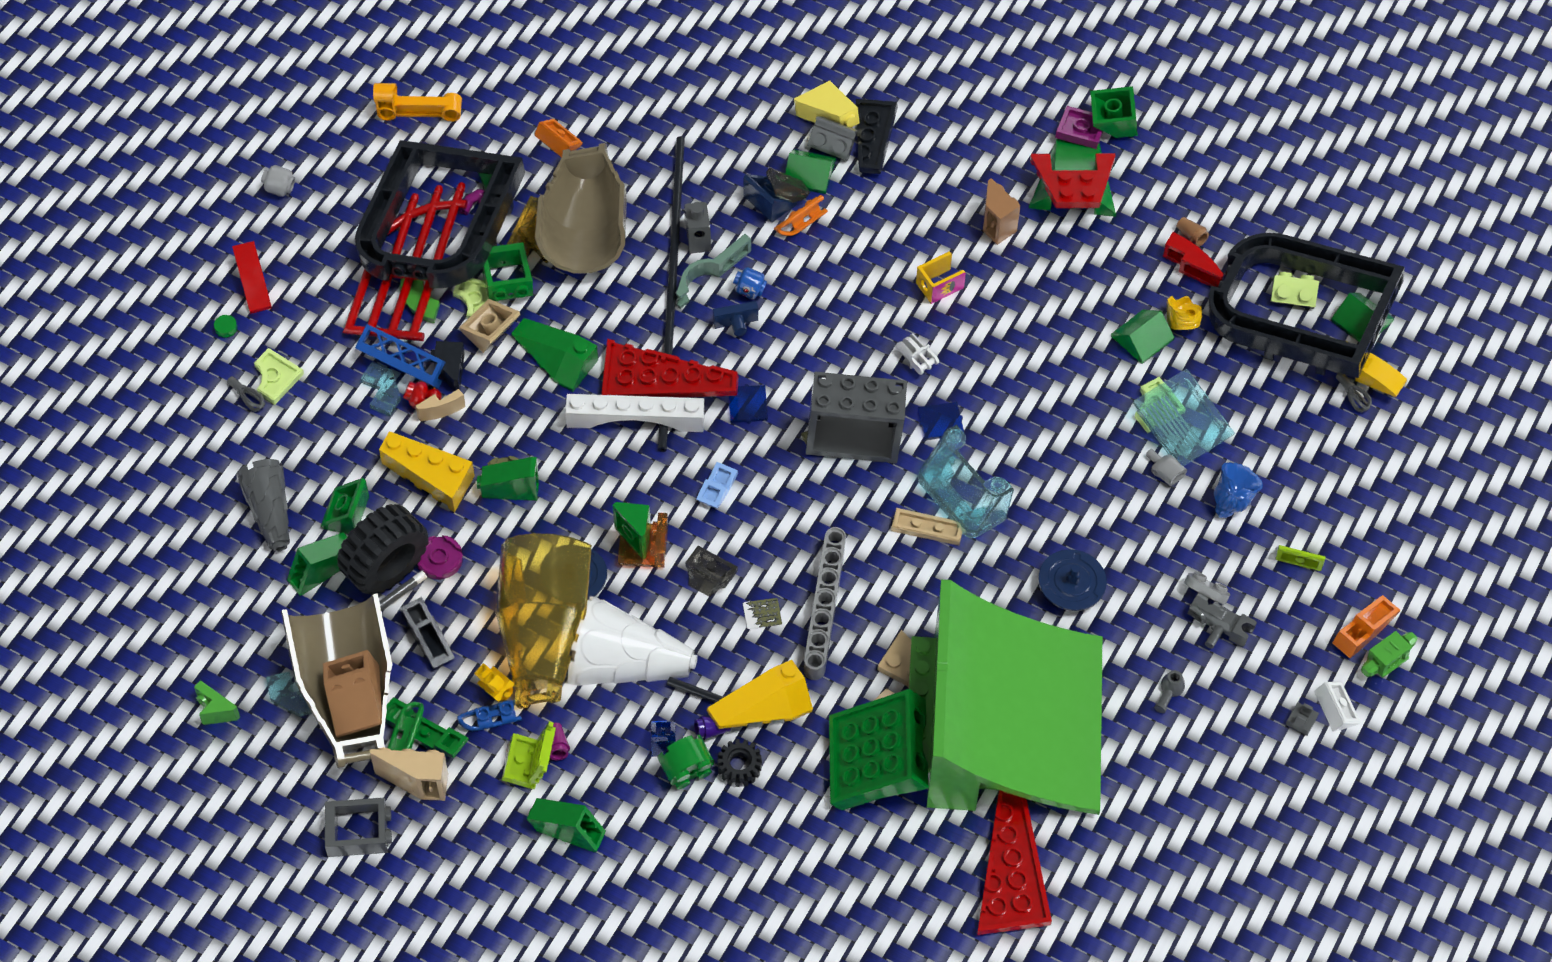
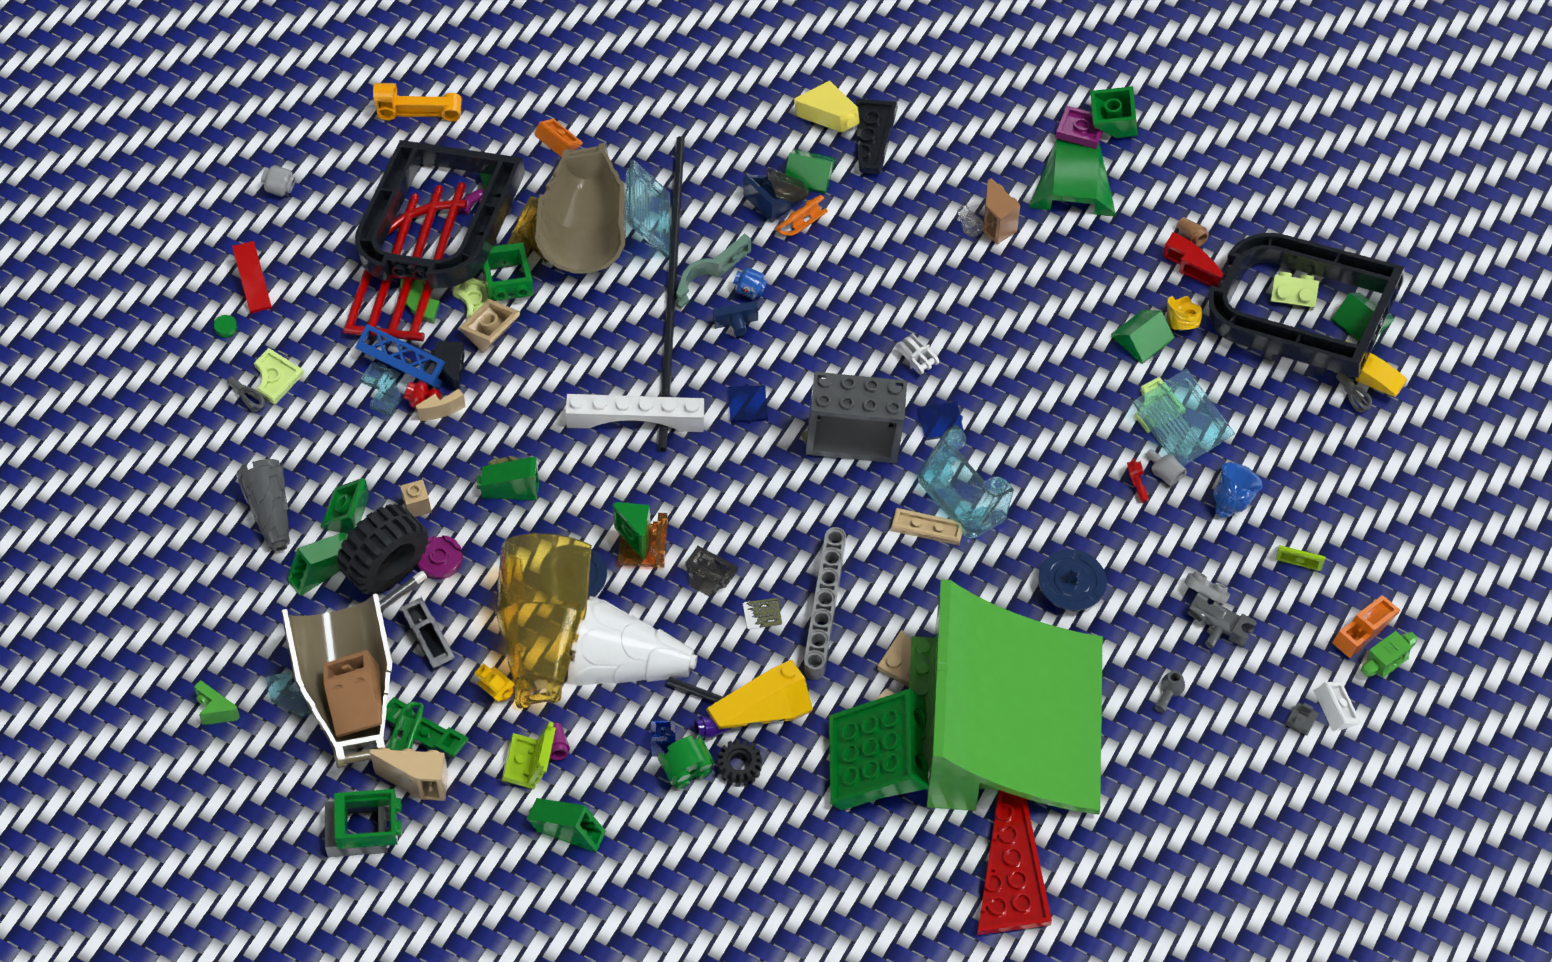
yellow wedge [379,431,475,513] -> none
blue piece [457,699,522,731] -> none
green wedge [511,318,598,392] -> none
red wing [602,339,739,398] -> none
dark grey torso [684,202,711,254] -> none
light blue slope [696,462,738,509] -> none
dark grey plate [807,116,858,161] -> none
yellow piece [916,251,966,304] -> none
red wing [1030,153,1115,208] -> none
none -> green window [334,789,402,849]
none -> tan brick [400,479,432,517]
none -> clear light blue piece [626,159,670,258]
none -> clear cone [957,205,983,237]
none -> red plate [1127,458,1149,503]

